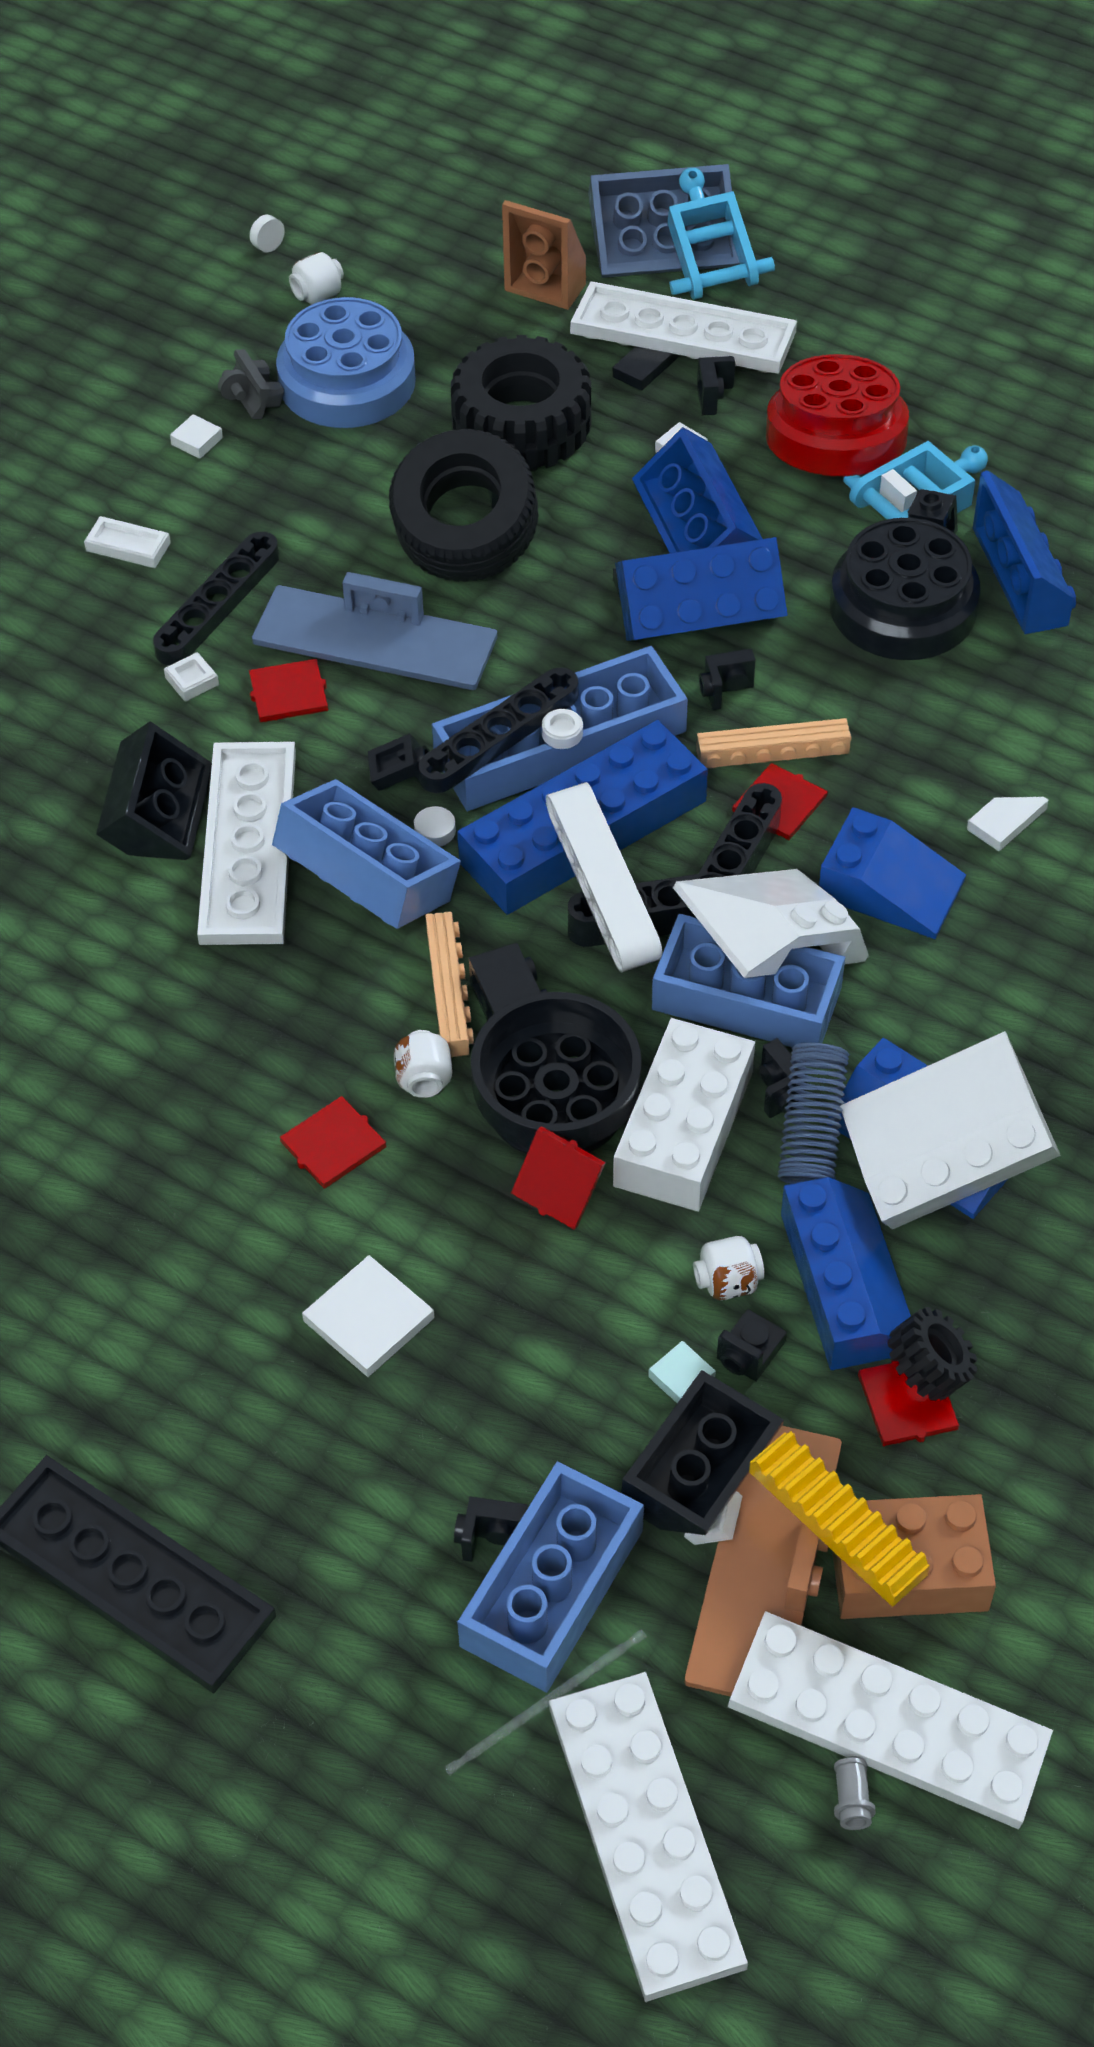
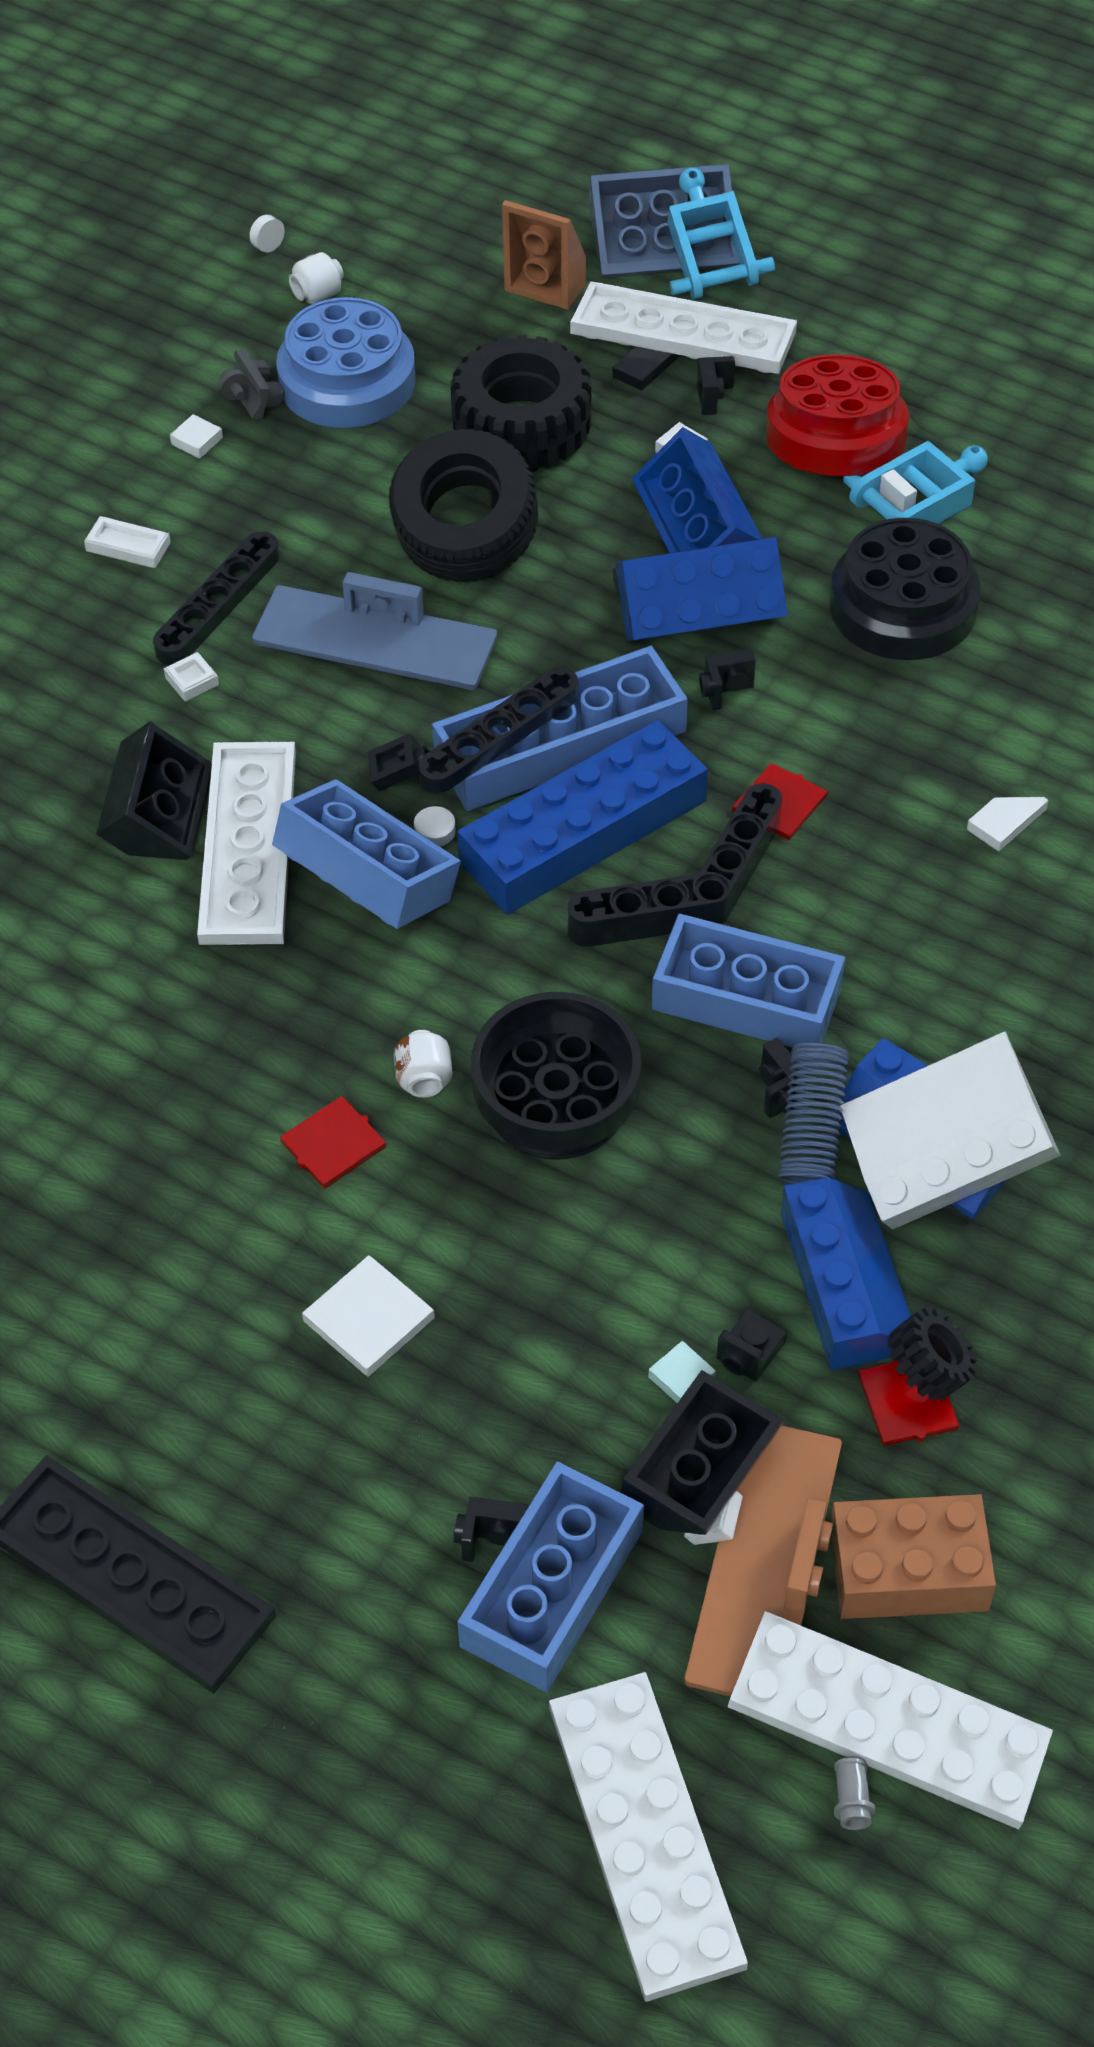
red piece [249,659,328,723] -> none
light nougat piece [426,911,474,1057] -> none
clear piece [445,1629,647,1775] -> none
black brick [469,943,547,1021] -> none
red piece [511,1126,606,1230] -> none
white tile [542,709,583,749] -> none
white beam [545,782,663,973] -> none
white brick [613,1018,755,1212] -> none
white slope [673,869,869,978] -> none
white head [693,1236,764,1300] -> none
light nougat piece [696,718,851,768] -> none
yellow gear [749,1431,930,1607] -> none
blue slope [819,807,966,939] -> none
black bracket [908,489,958,534] -> none
blue slope [972,471,1076,635] -> none

